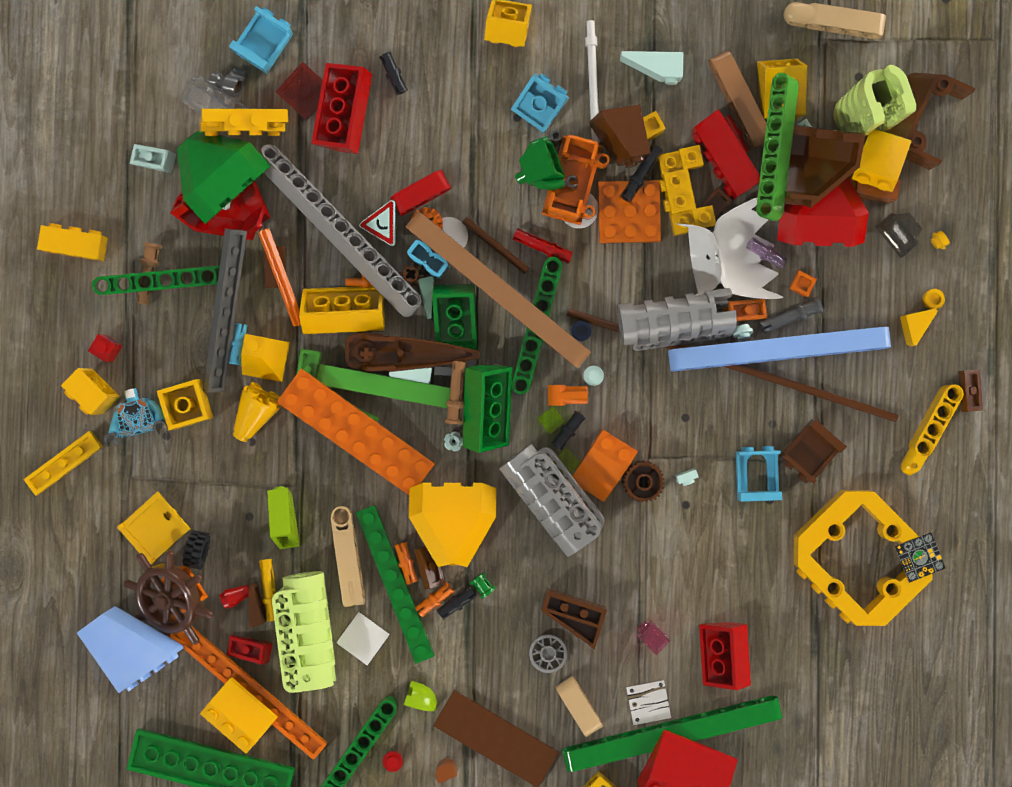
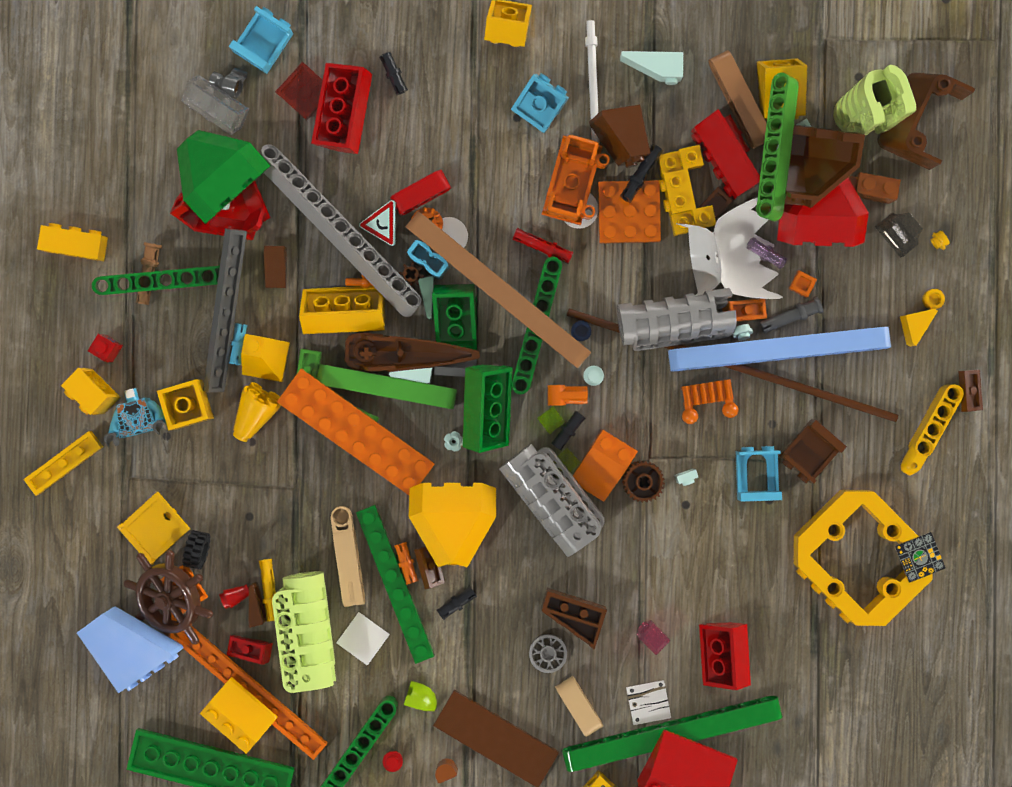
light aqua slope [130,144,176,173] -> none
yellow bracket [199,109,288,136] -> none
orange axle [258,228,301,327] -> none
lime slope [267,486,300,549] -> none
orange pin [415,582,455,617] -> none
medium nougat pin [445,361,466,424] -> none
reddish brown bar [462,217,530,274] -> none
green bush [470,572,496,599] -> none
green torso [515,131,578,190] -> none
yellow panel [643,111,666,142] -> none
tan piece [784,2,886,39] -> none
yellow slope [852,129,912,192] -> none
none -> orange gear [681,379,739,424]

